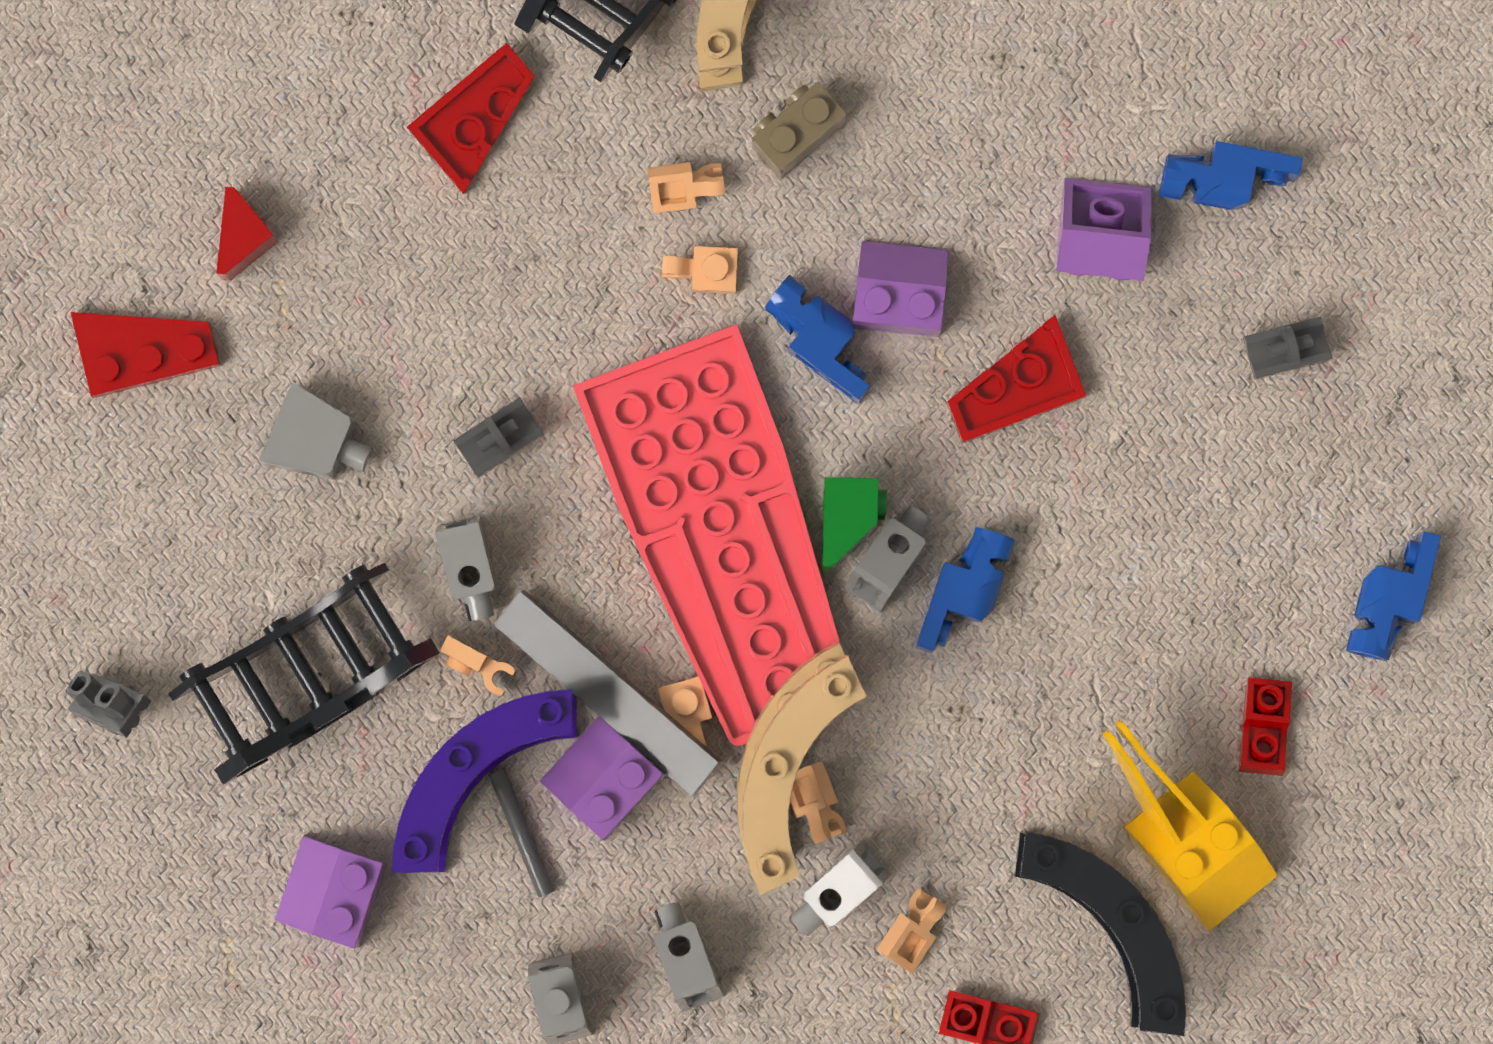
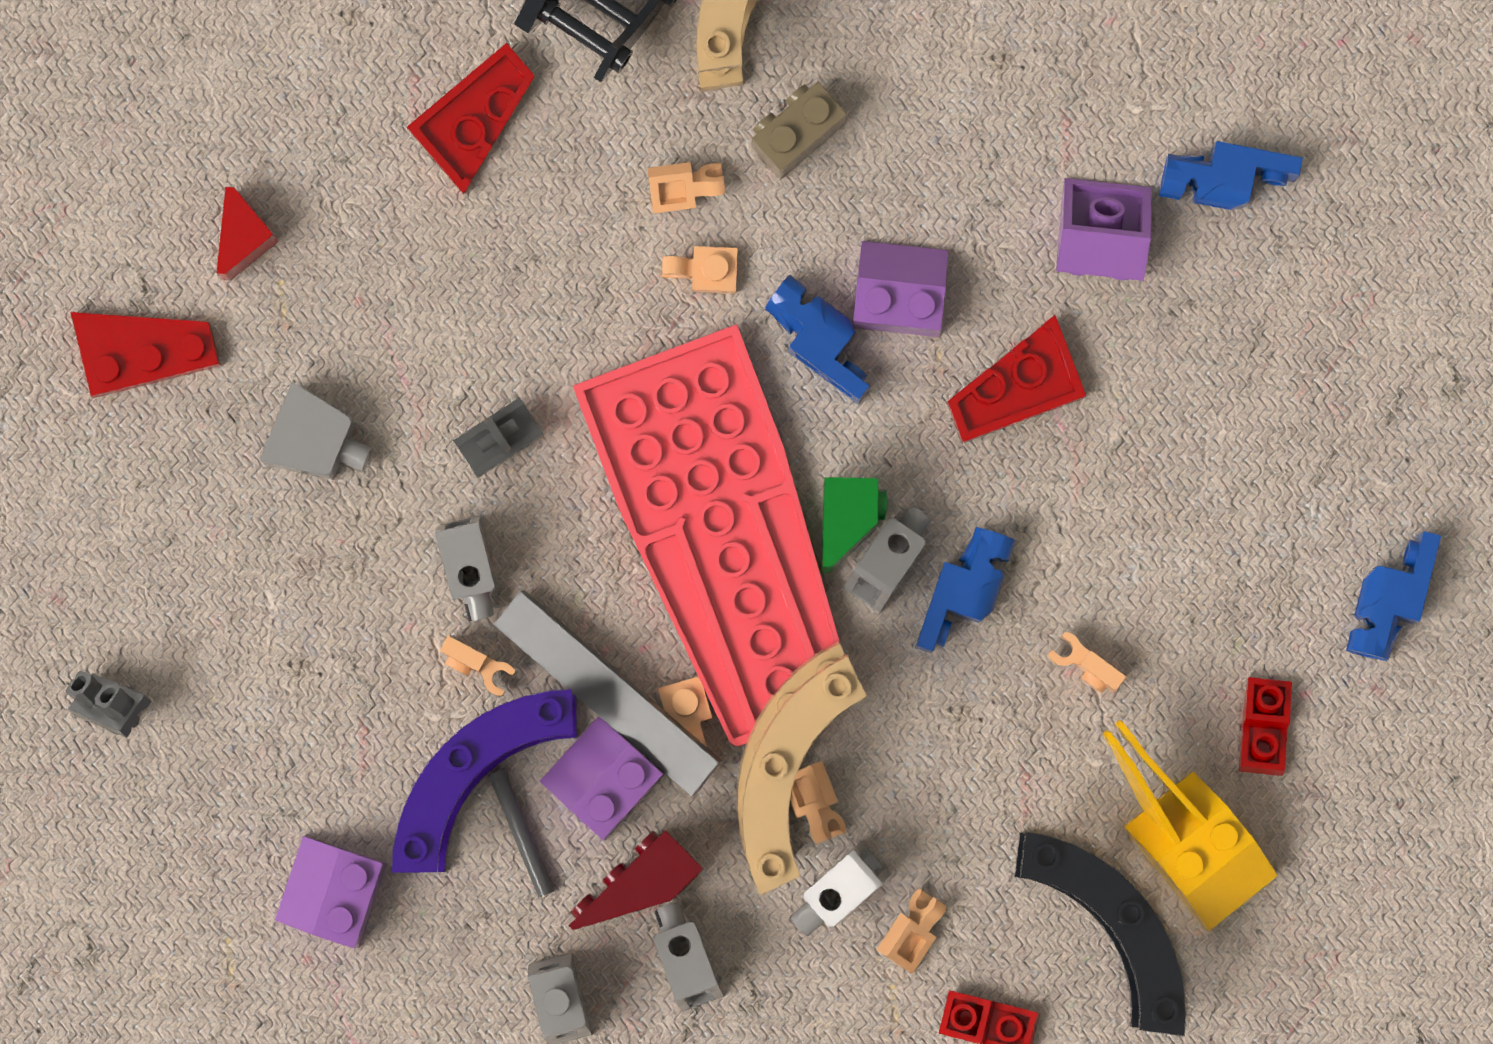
black fence [168,563,440,785] -> none
dark grey hips [1243,316,1333,380] -> none
none -> dark red slope [568,830,704,930]
none -> light nougat plate [1047,632,1127,694]

